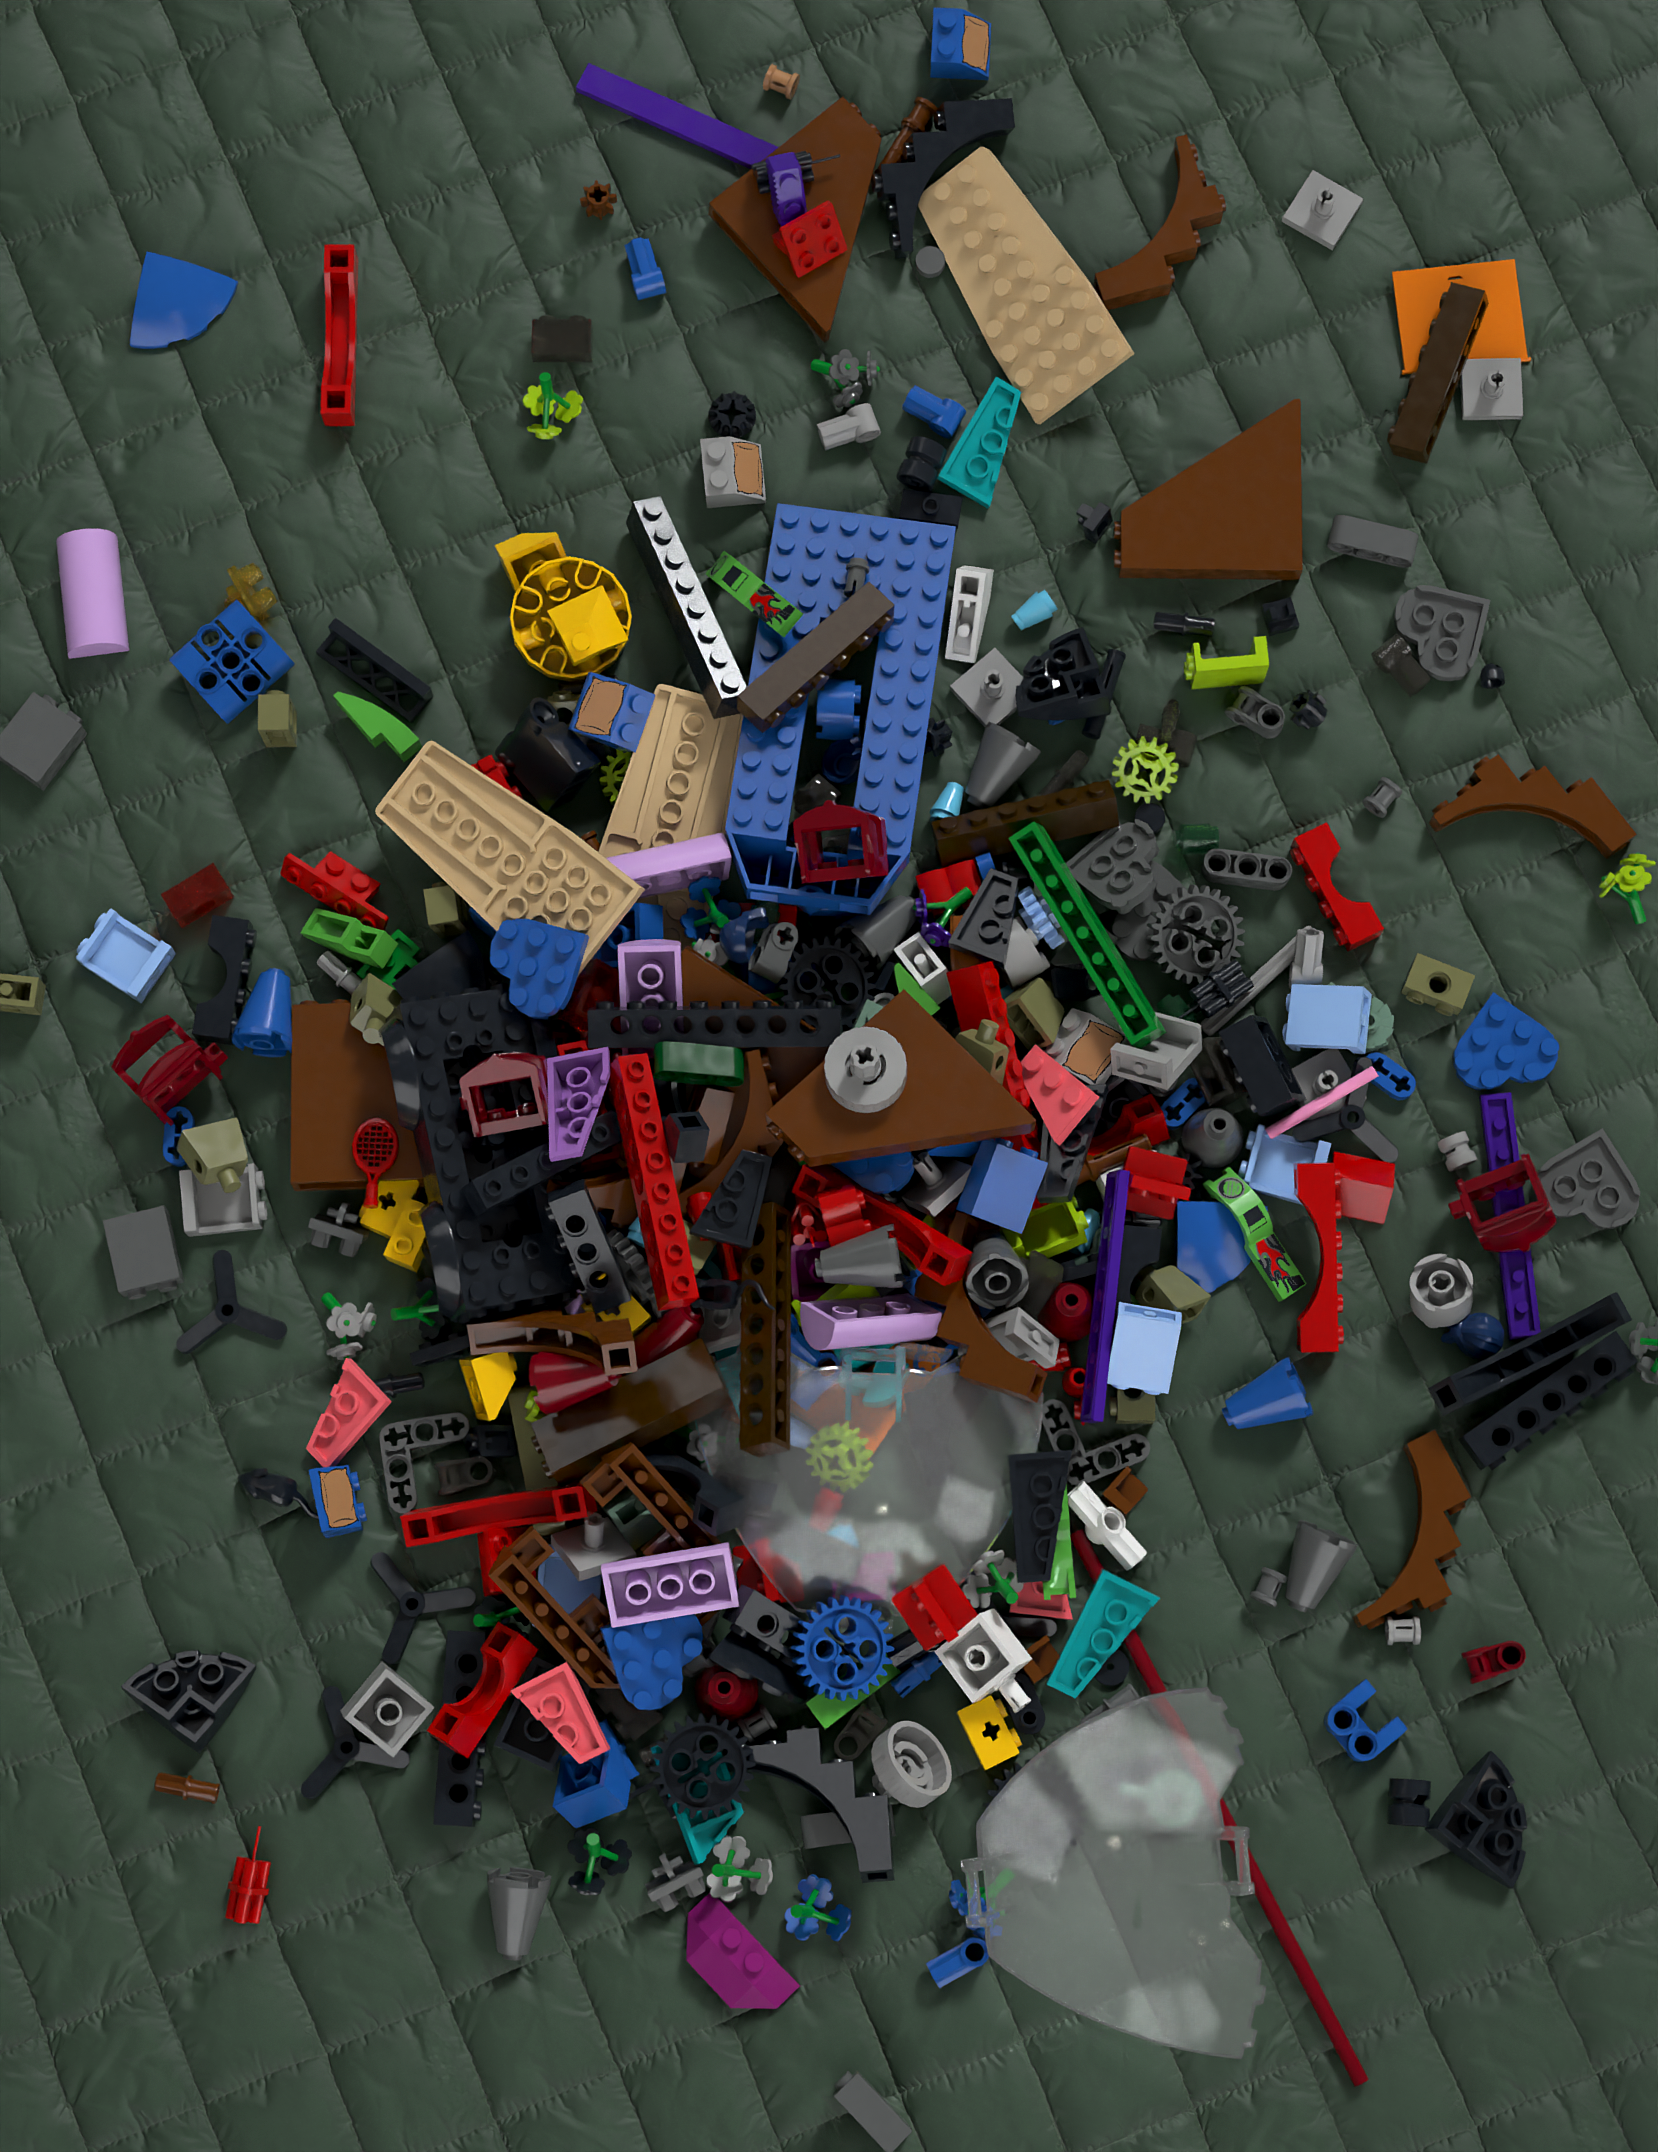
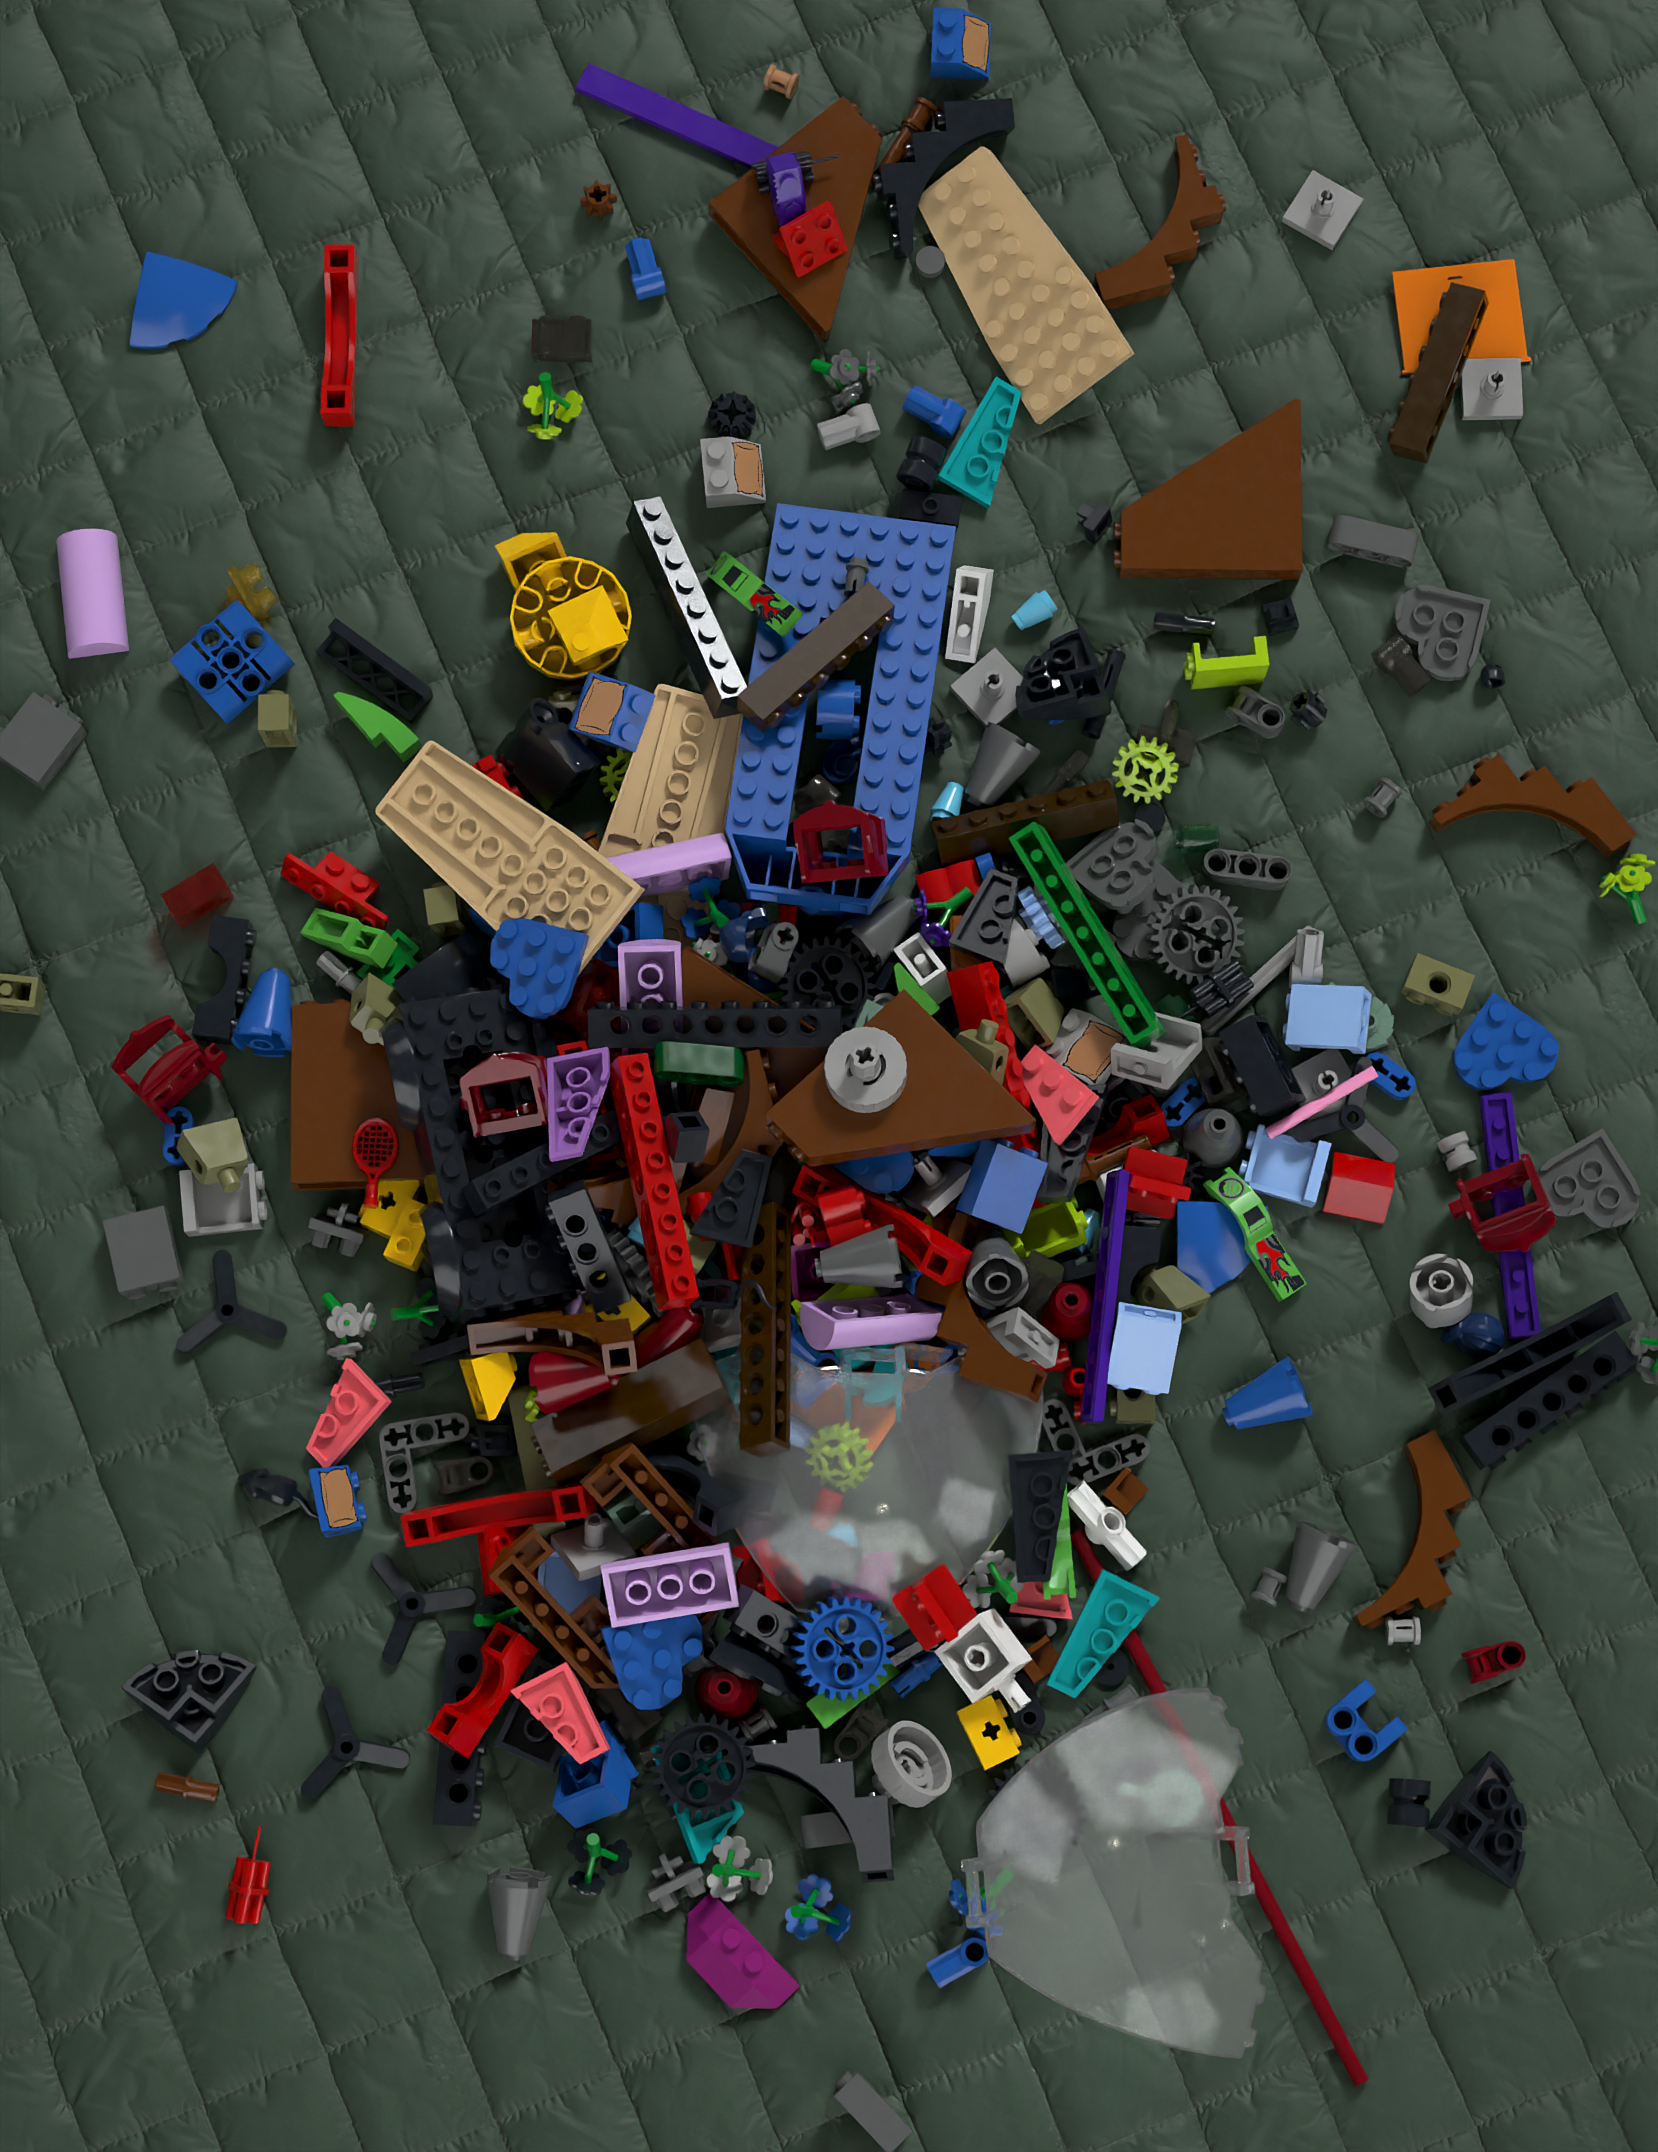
light blue panel [76,908,176,1003] -> none
light grey slope [341,1661,435,1757] -> none
red arch [1290,822,1384,952] -> none
red arch [1293,1162,1344,1353] -> none

